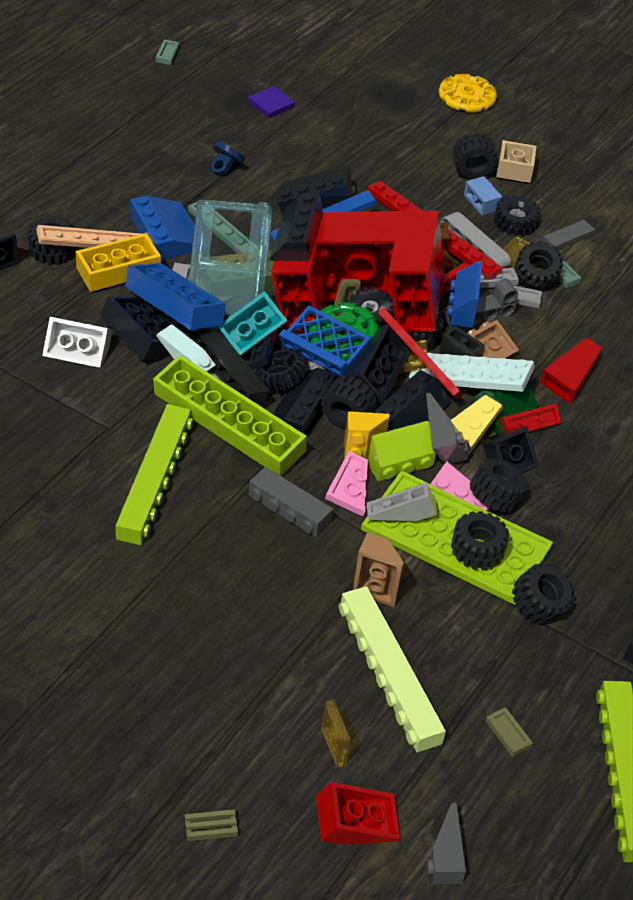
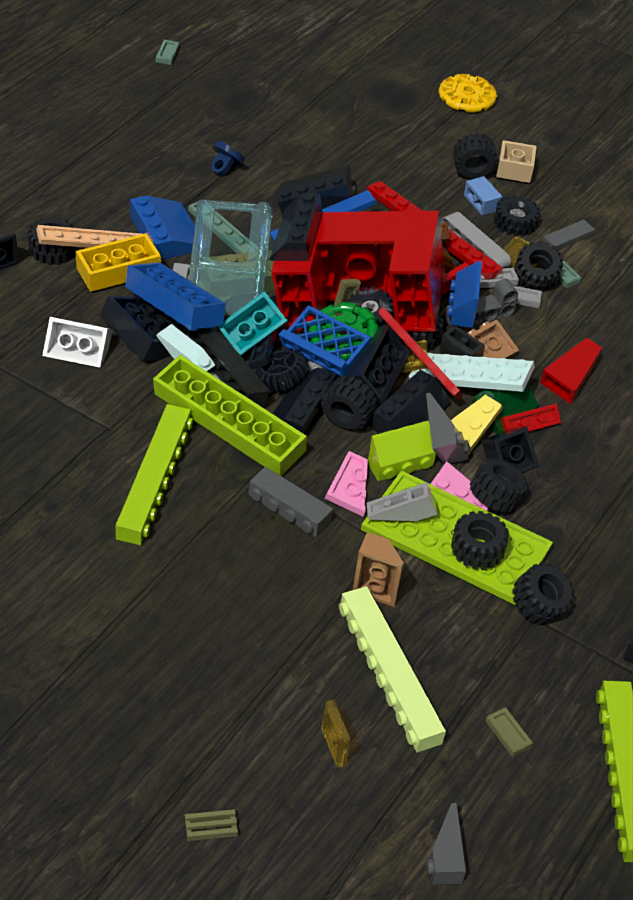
dark purple tile [248,86,295,118] -> none
red slope [316,782,400,845] -> none
yellow slope [344,412,390,459] -> none

